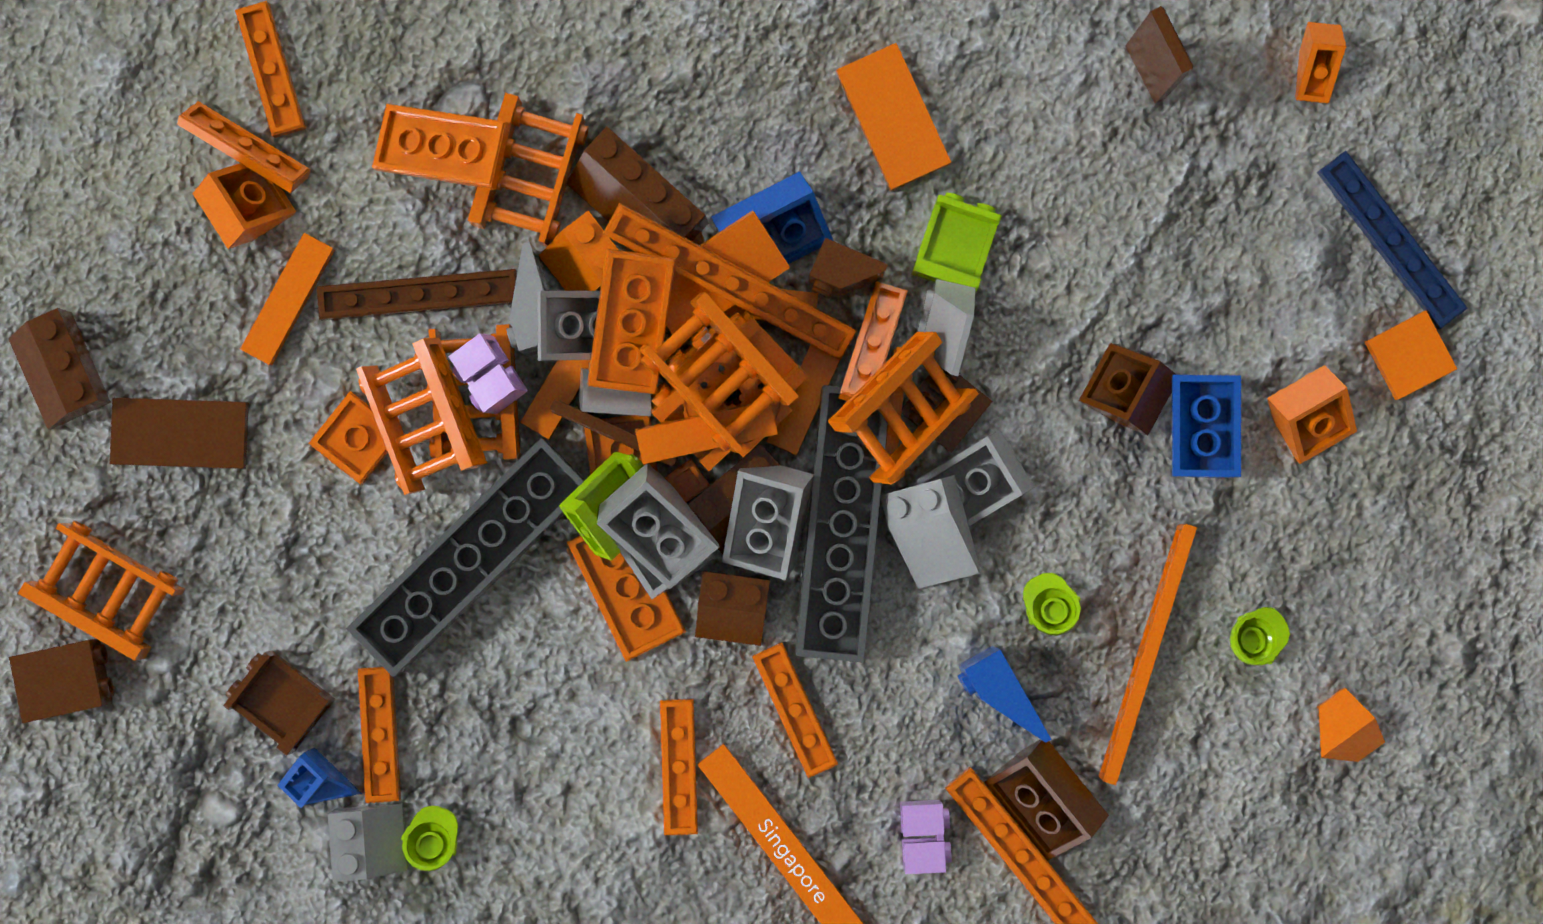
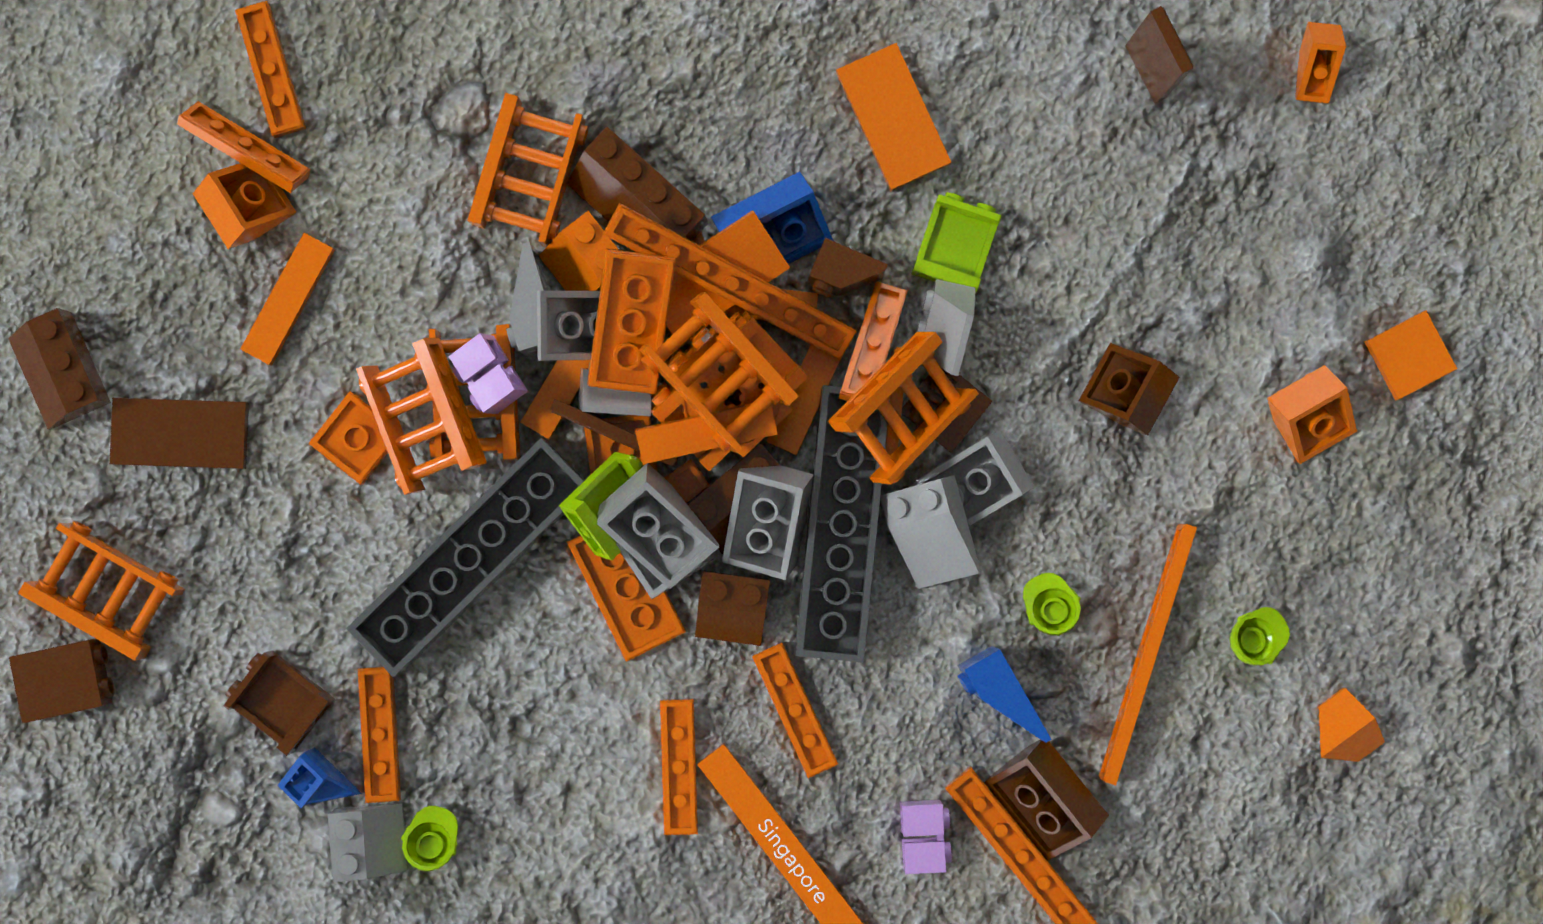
reddish brown tile [317,269,517,321] -> none
orange tile [372,104,510,190] -> none
blue slope [1172,375,1241,478] -> none
dark blue tile [1317,151,1468,329] -> none

